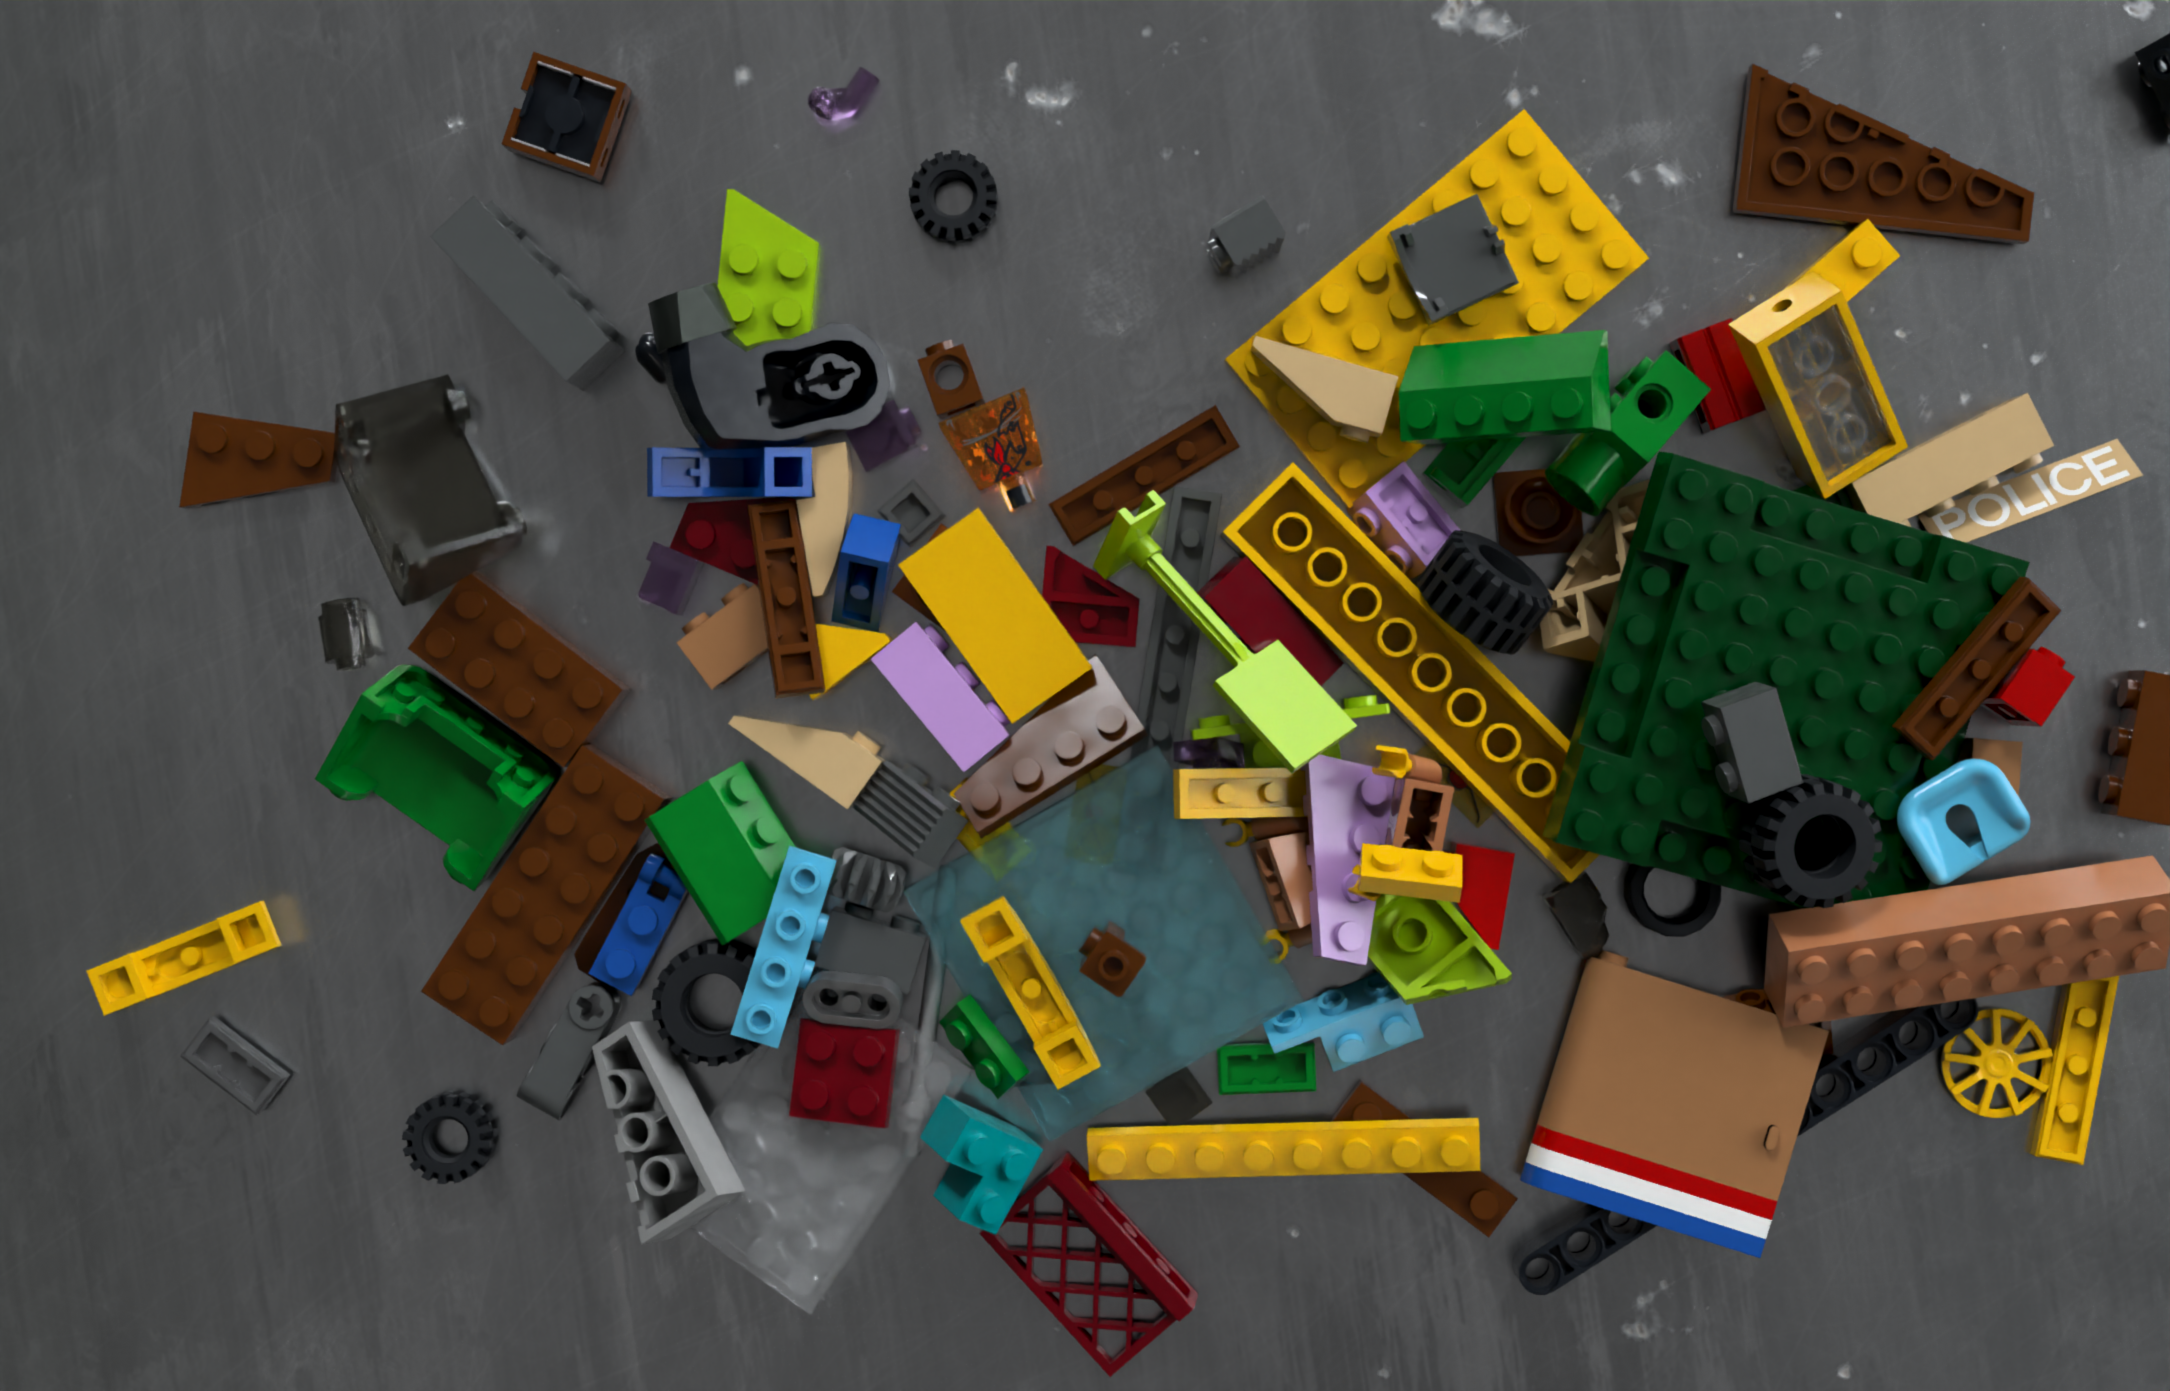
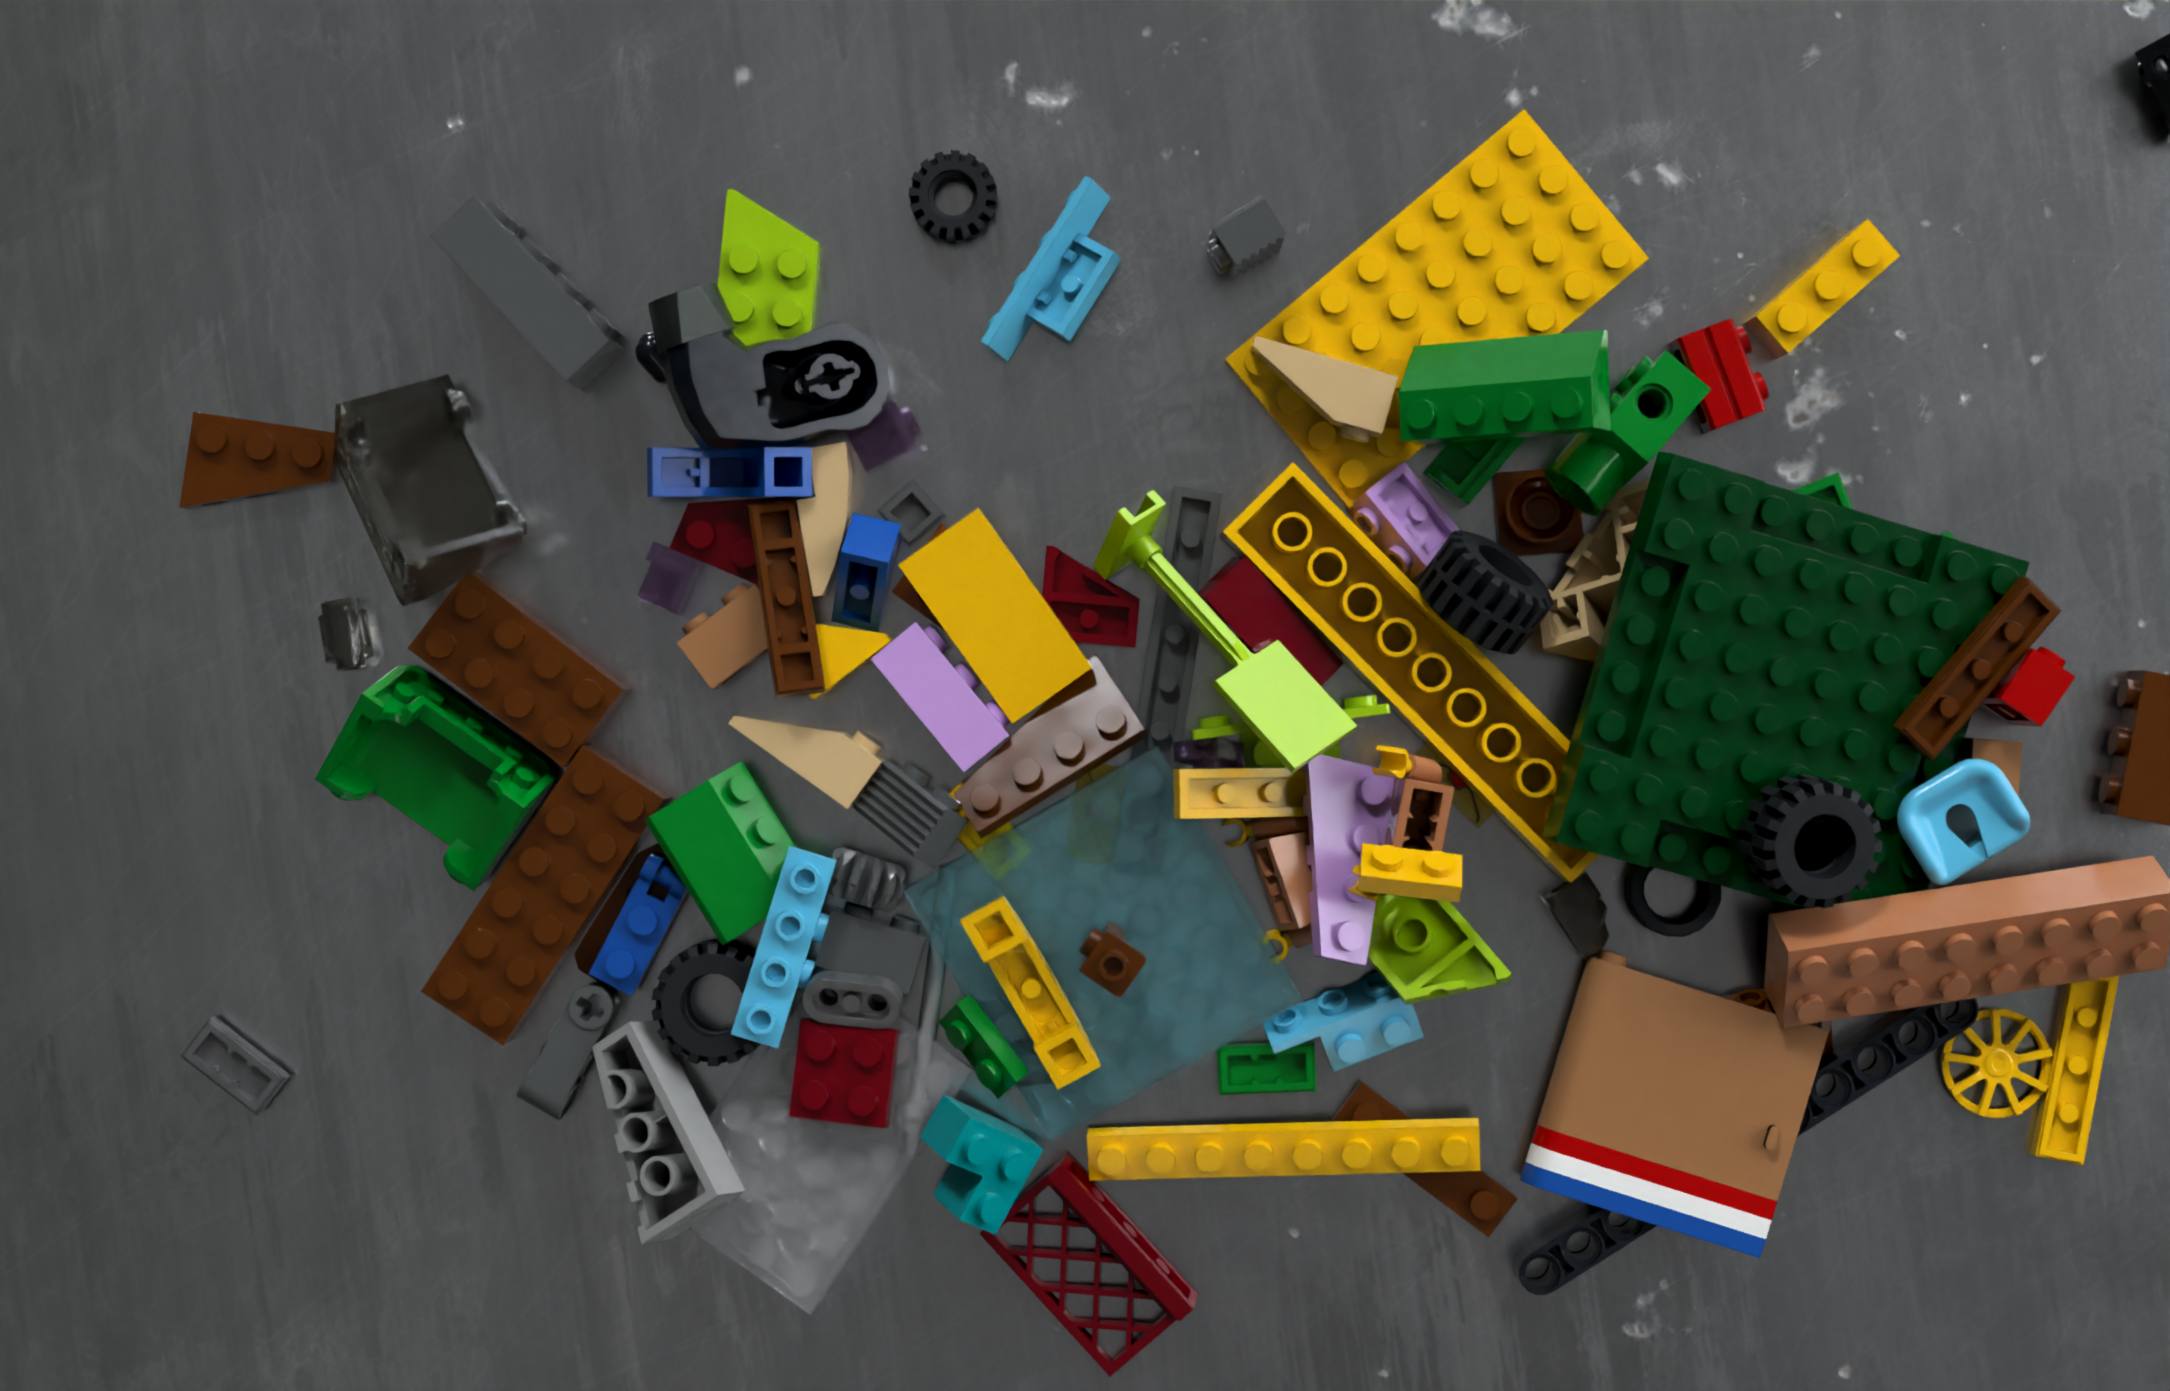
yellow slope [86,900,282,1016] -> none
black tyre [402,1092,497,1184] -> none
piece [502,52,632,183] -> none
clear purple arm [808,67,880,120] -> none
reddish brown brick [917,340,985,419] -> none
clear orange torso [938,387,1044,512] -> none
reddish brown tile [1048,405,1240,547] -> none
clear smoke tile [1145,1062,1213,1126] -> none
dark grey piece [1387,194,1519,326] -> none
red slope [1442,841,1515,950] -> none
dark grey brick [1701,682,1803,804] -> none
brick [1728,271,1908,499] -> none
reddish brown wing [1733,64,2034,244] -> none
tan brick [1845,393,2054,527] -> none
tan sticker [1917,439,2143,543] -> none
none -> medium azure bracket [981,176,1122,362]

